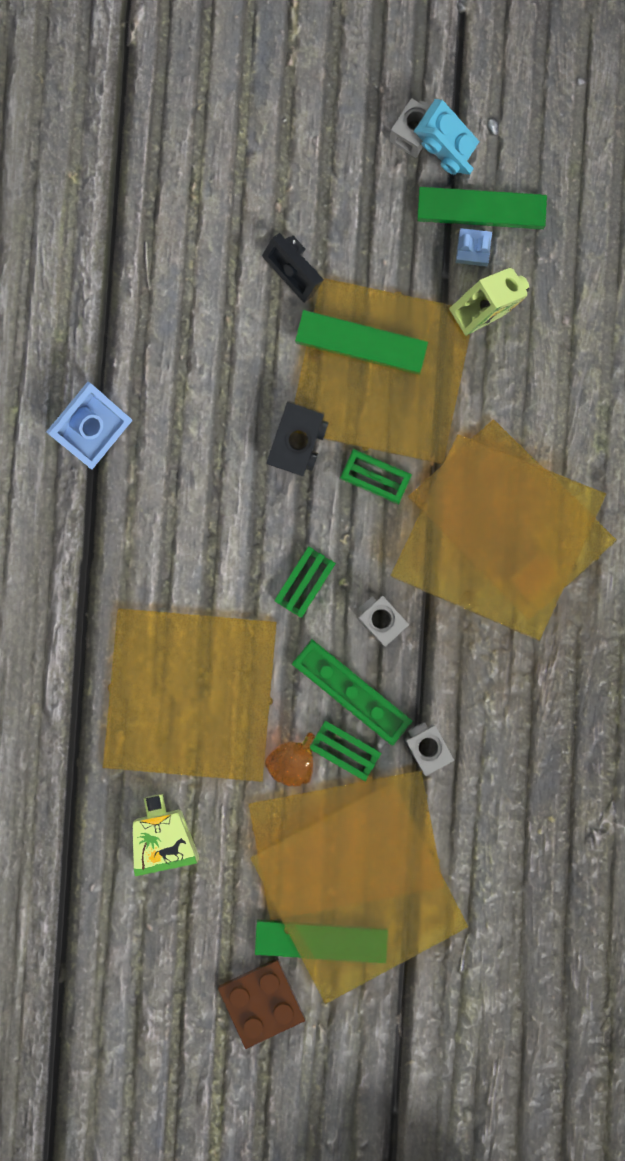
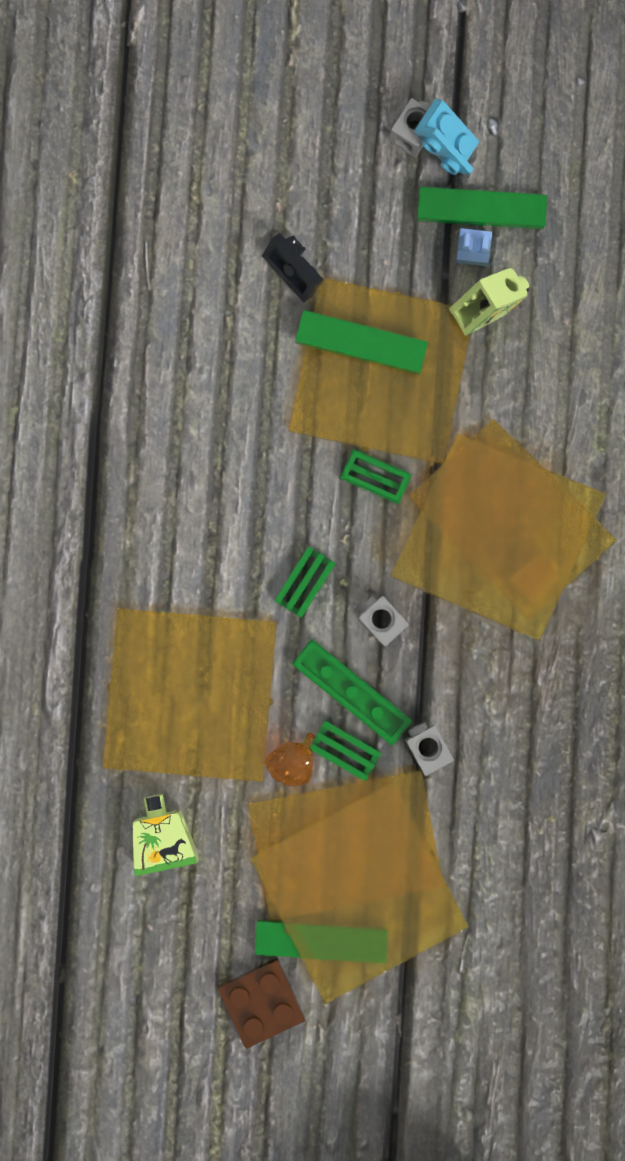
light blue slope [46,382,132,469] -> none
black brick [266,401,329,477] -> none

